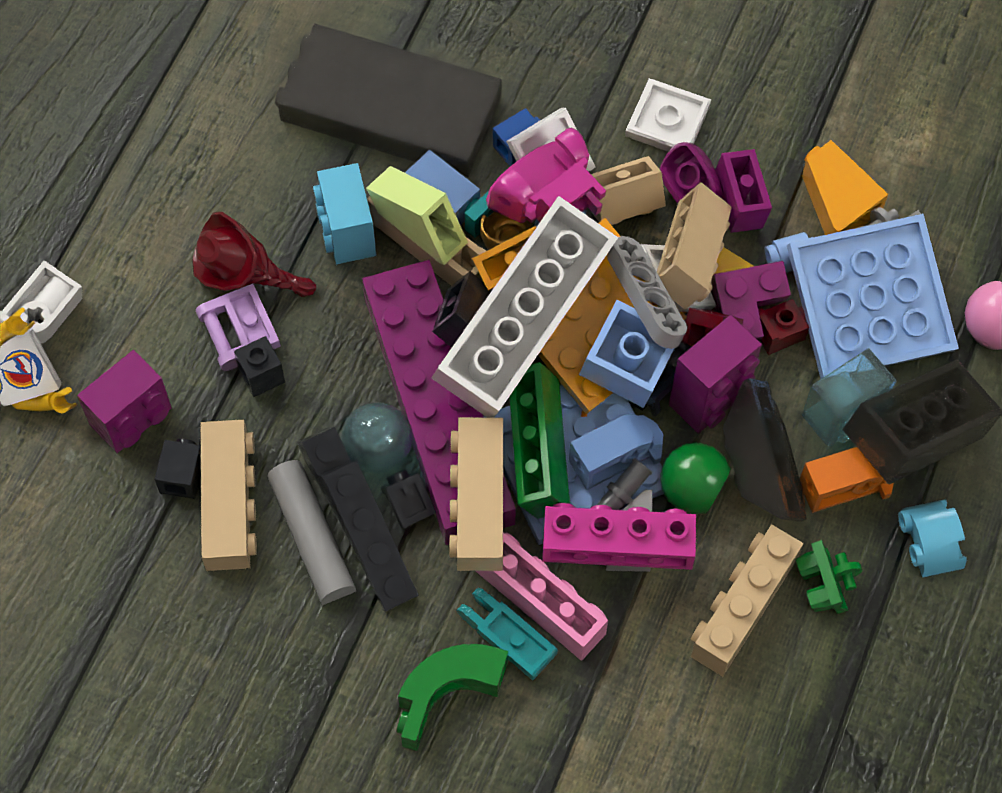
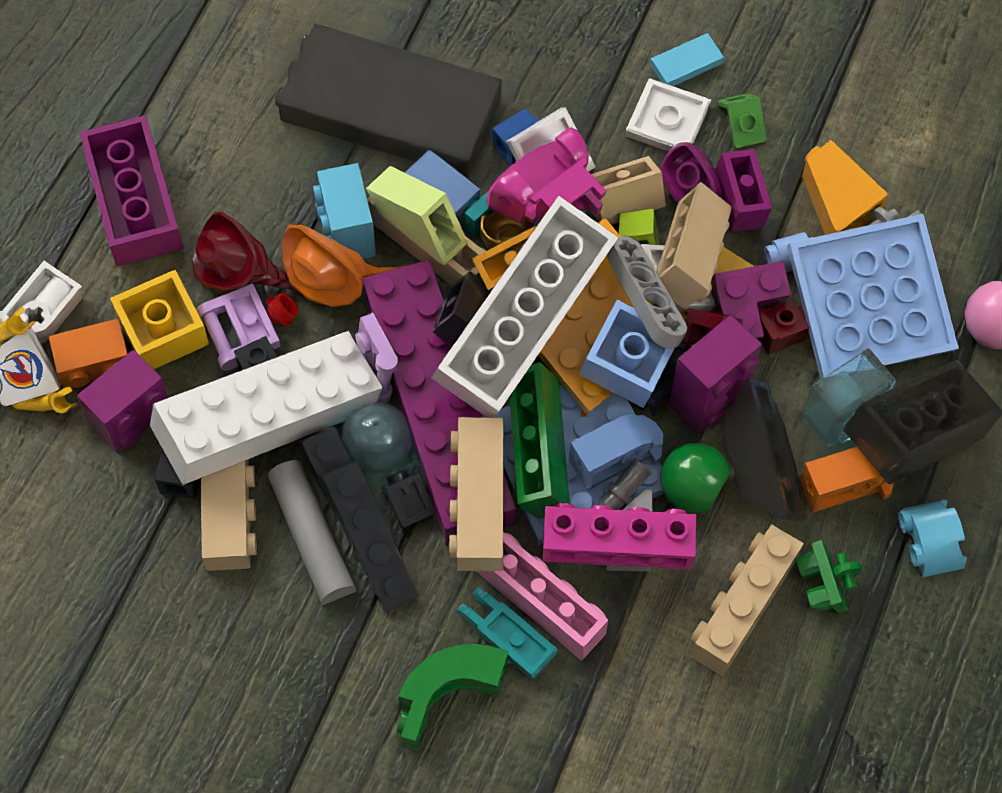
none -> orange brick [49,318,129,388]
none -> magenta brick [79,115,184,267]
none -> yellow brick [110,270,209,370]
none -> white brick [150,331,382,485]
none -> red plate [266,293,299,326]
none -> orange hat [282,224,404,307]
none -> lavender plate [355,313,398,404]
none -> lime brick [619,209,659,245]
none -> medium azure tile [650,33,724,86]
none -> bright green bracket [717,93,767,148]

